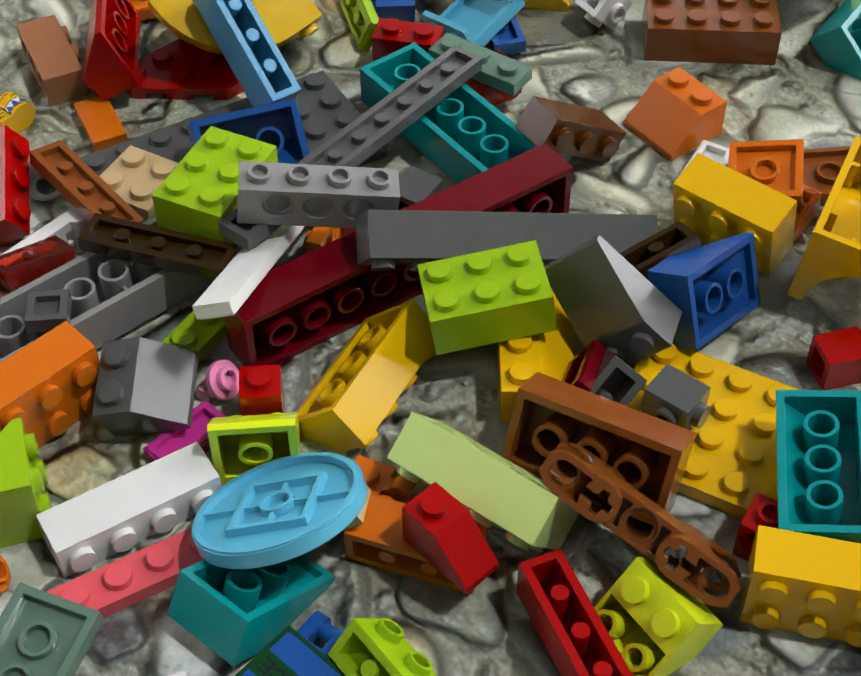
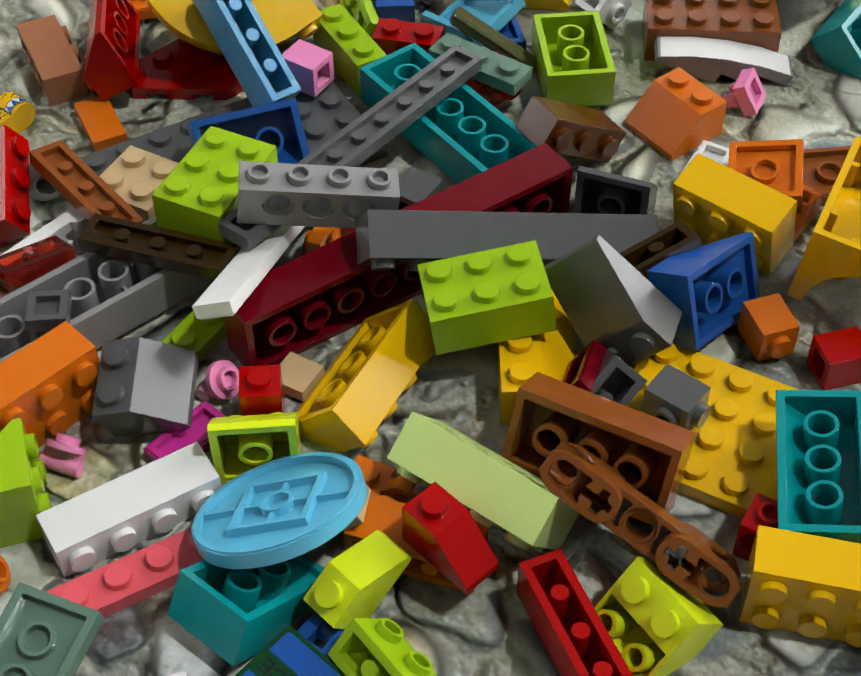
none -> bright pink plate [39,432,88,478]
none -> tan tile [280,351,325,402]
none -> bright pink brick [282,39,334,97]
none -> neon yellow slope [303,530,412,630]
none -> lime brick [313,3,387,98]
none -> olive axle [449,7,536,67]
none -> lime brick [531,10,616,106]
none -> dark grey slope [574,166,658,215]
none -> slope [654,36,793,86]
none -> bright pink tile [722,67,766,117]
none -> orange brick [737,293,800,362]

